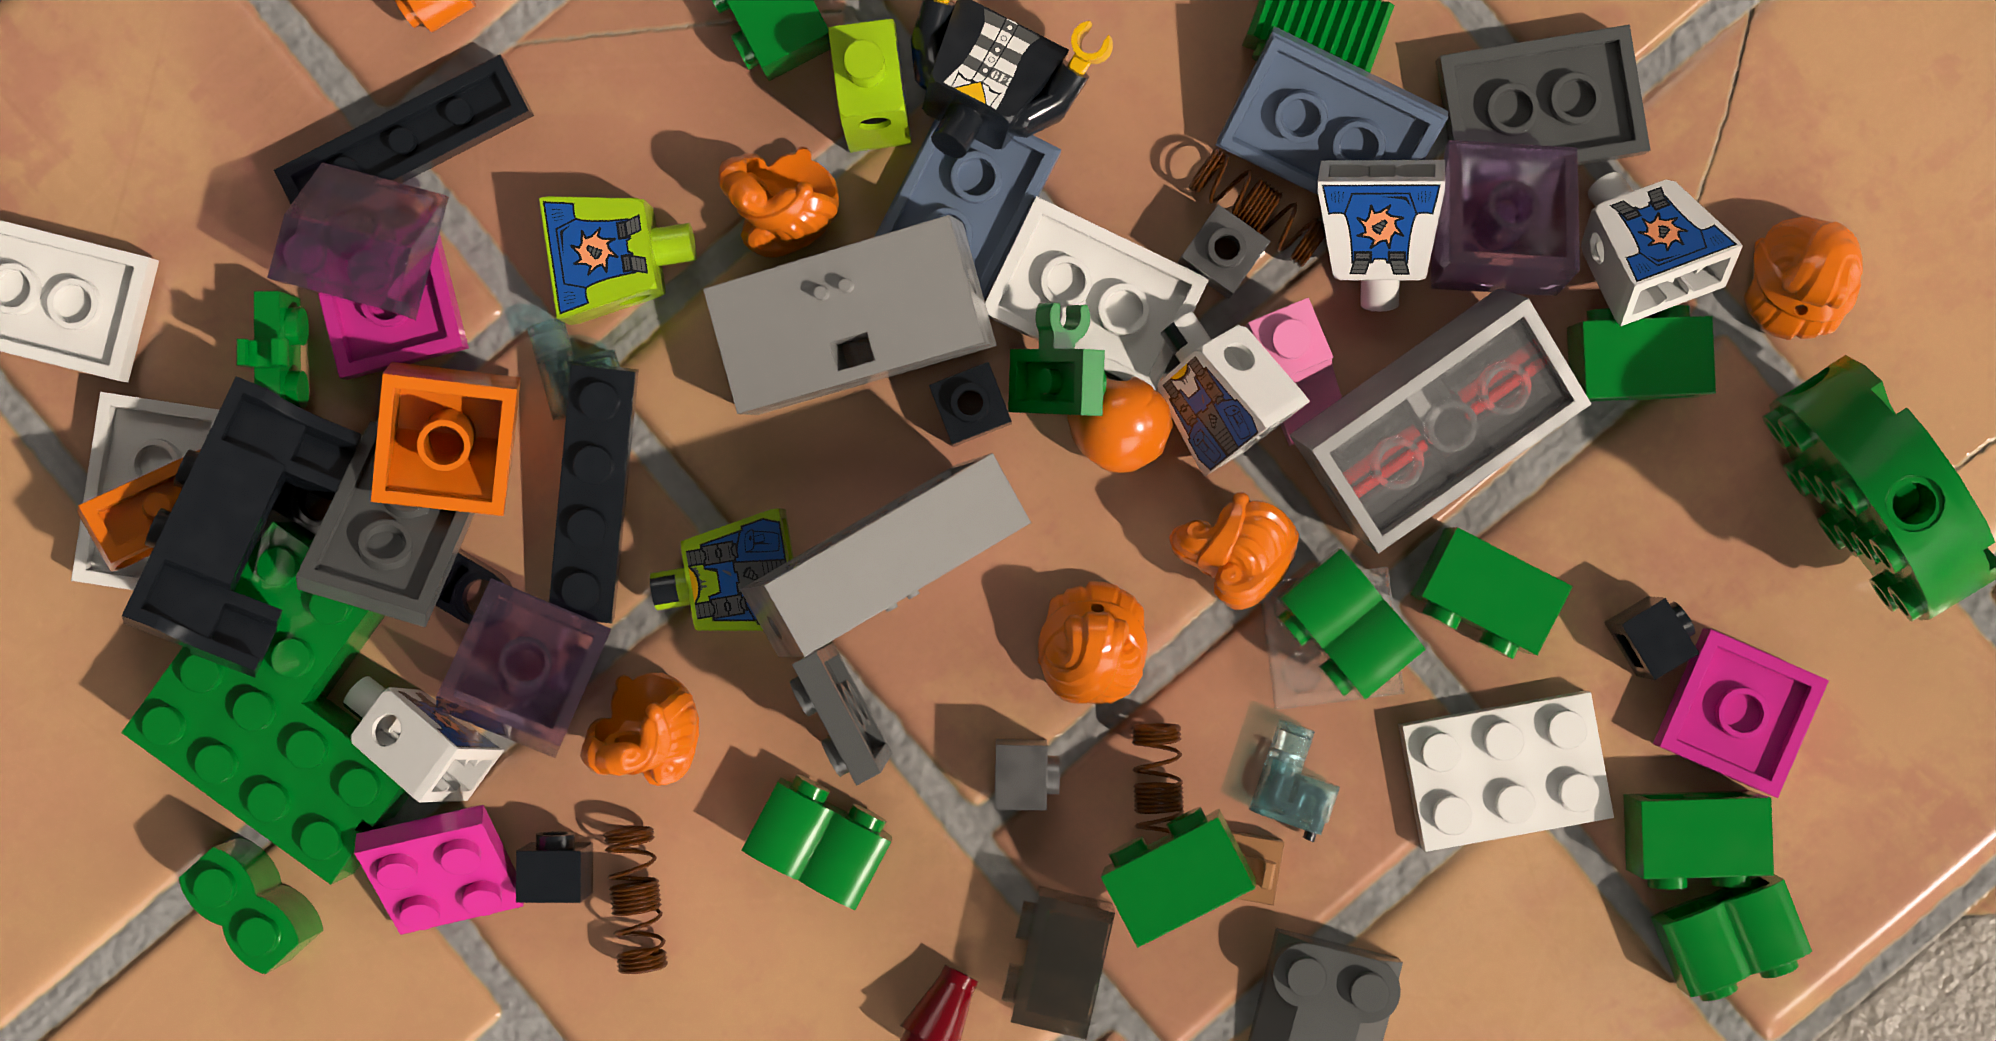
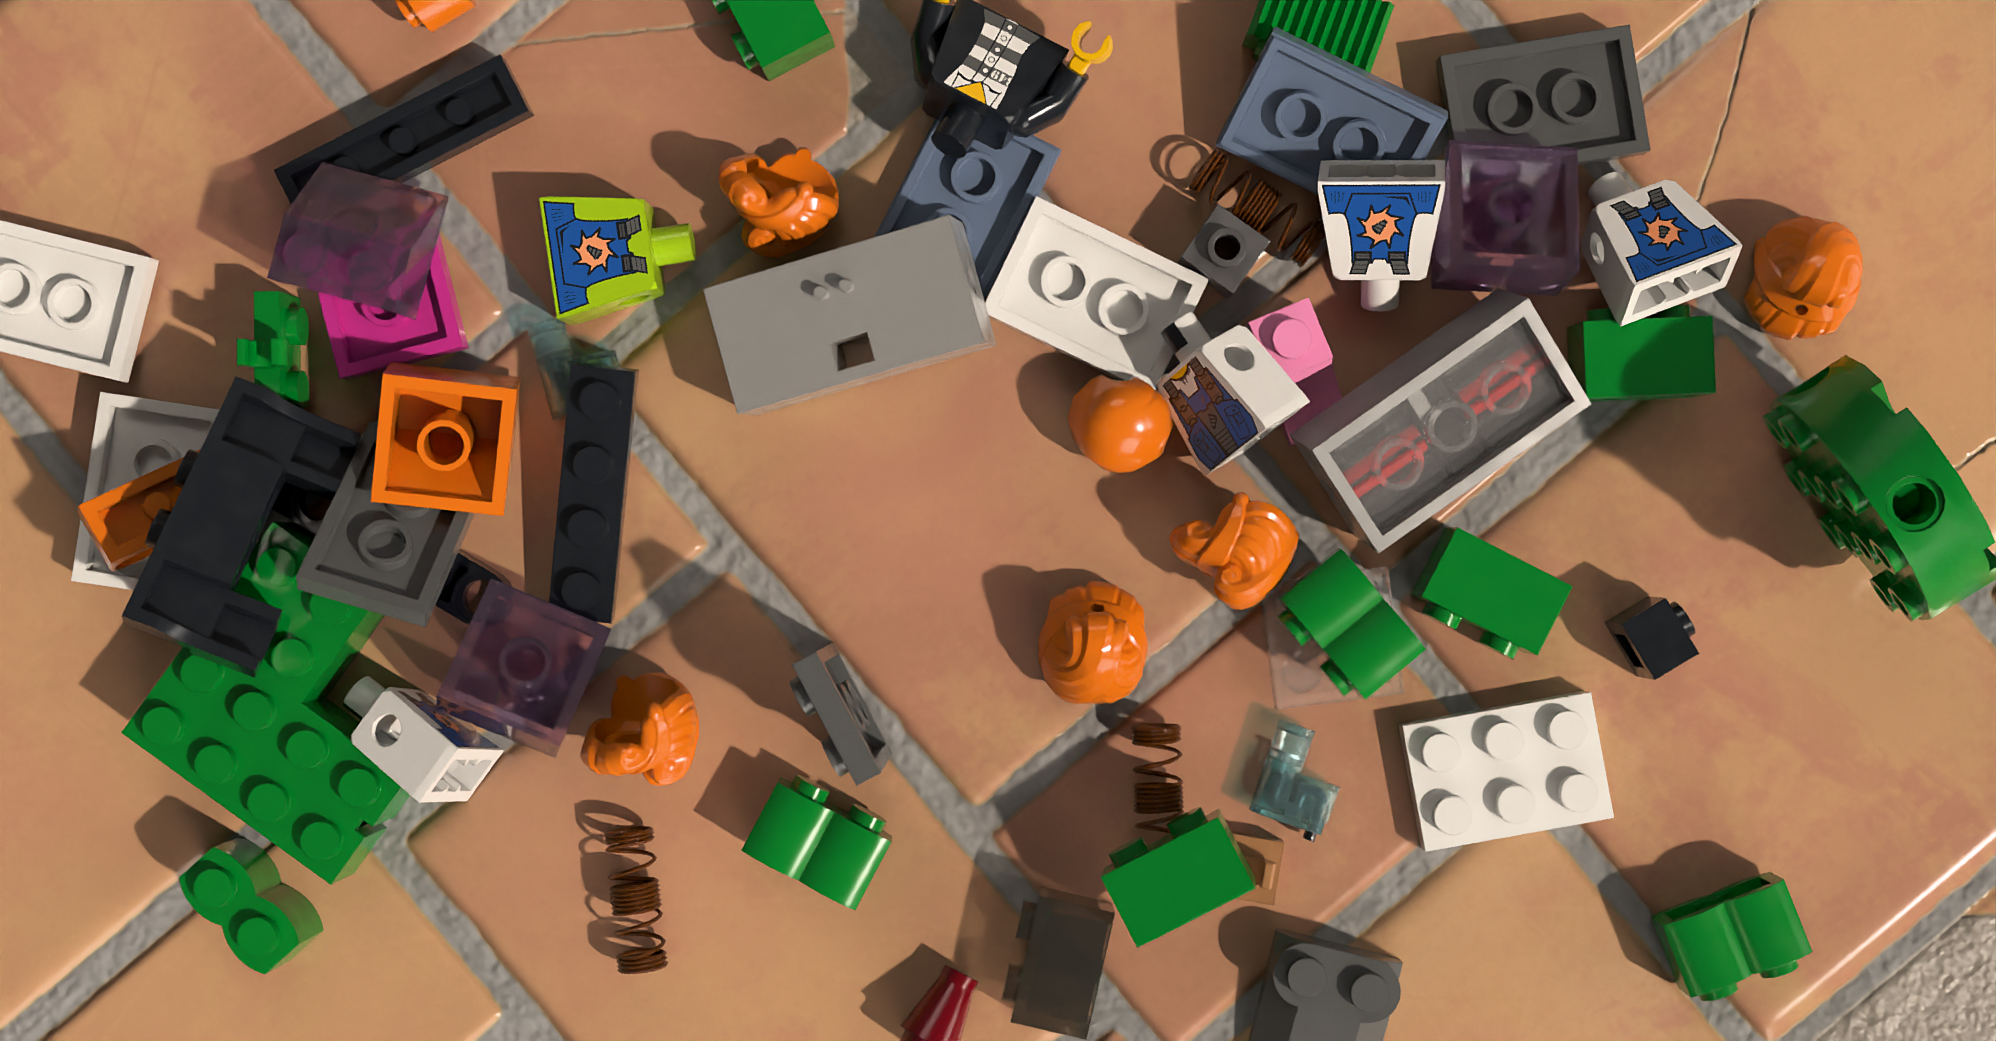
dark pink plate [354,805,524,935] -> none
black plate [516,831,593,903] -> none
torso [650,508,794,631] -> none
light grey brick [740,453,1031,657] -> none
lime torso [828,19,912,153] -> none
black plate [929,362,1012,447] -> none
flat silver plate [995,739,1060,810] -> none
green plate [1008,303,1107,416] -> none
green brick [1623,790,1774,890] -> none
dark pink plate [1653,628,1829,798] -> none

